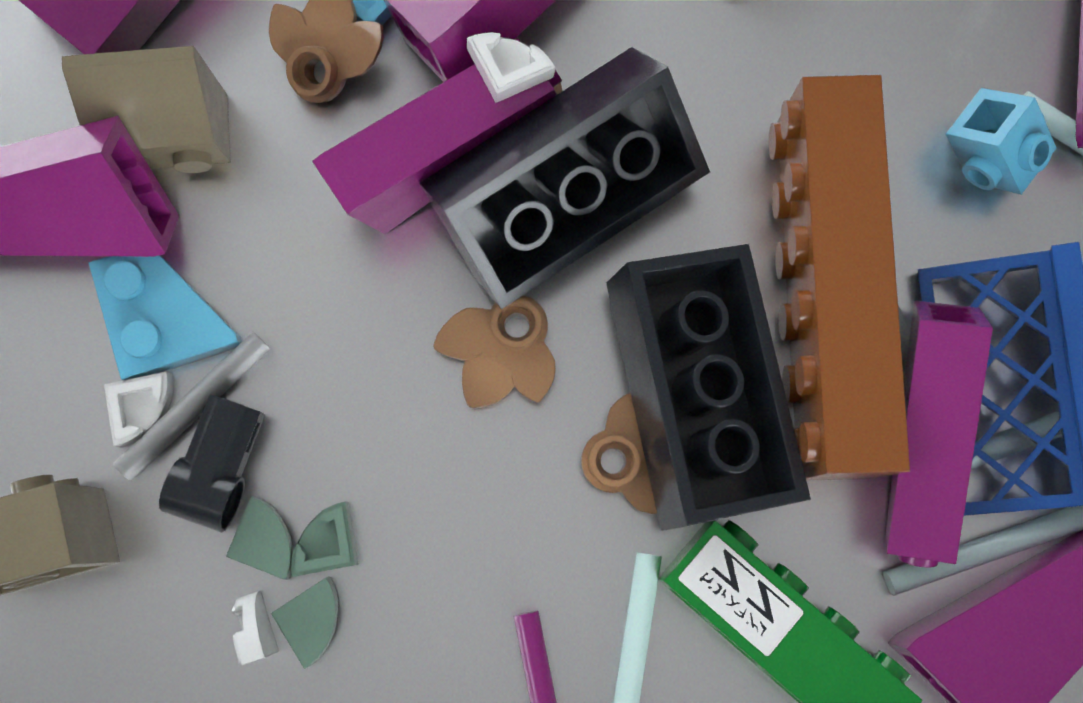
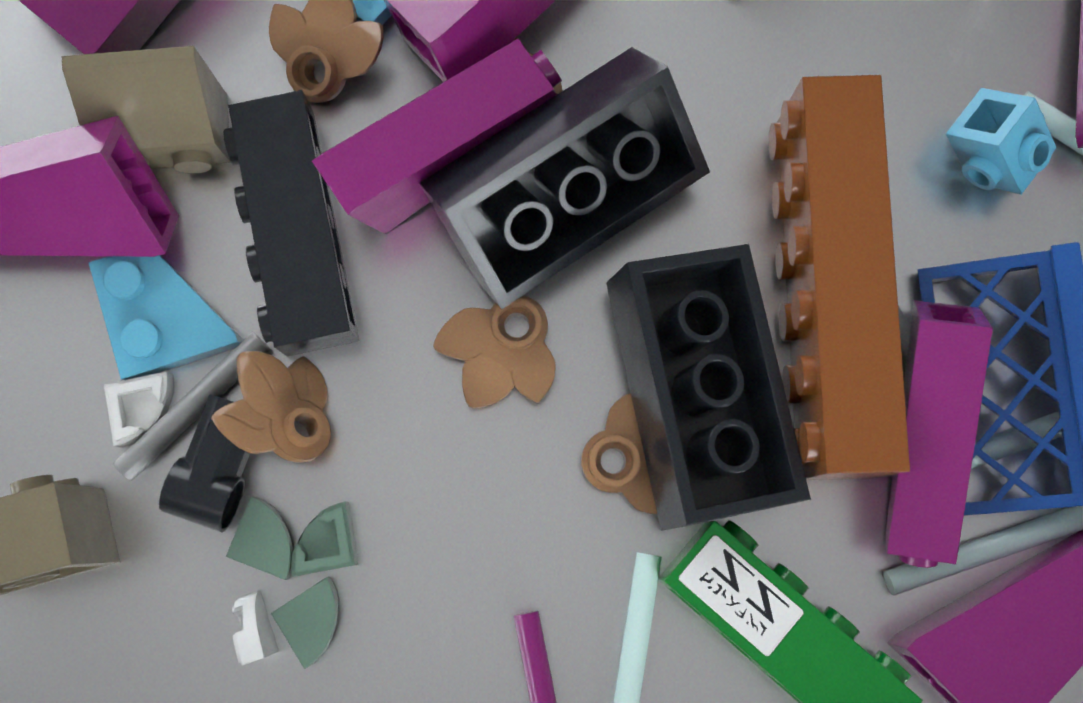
white tile [467,32,556,103] -> none
none -> medium nougat plate [211,351,331,463]
none -> black brick [223,90,360,357]

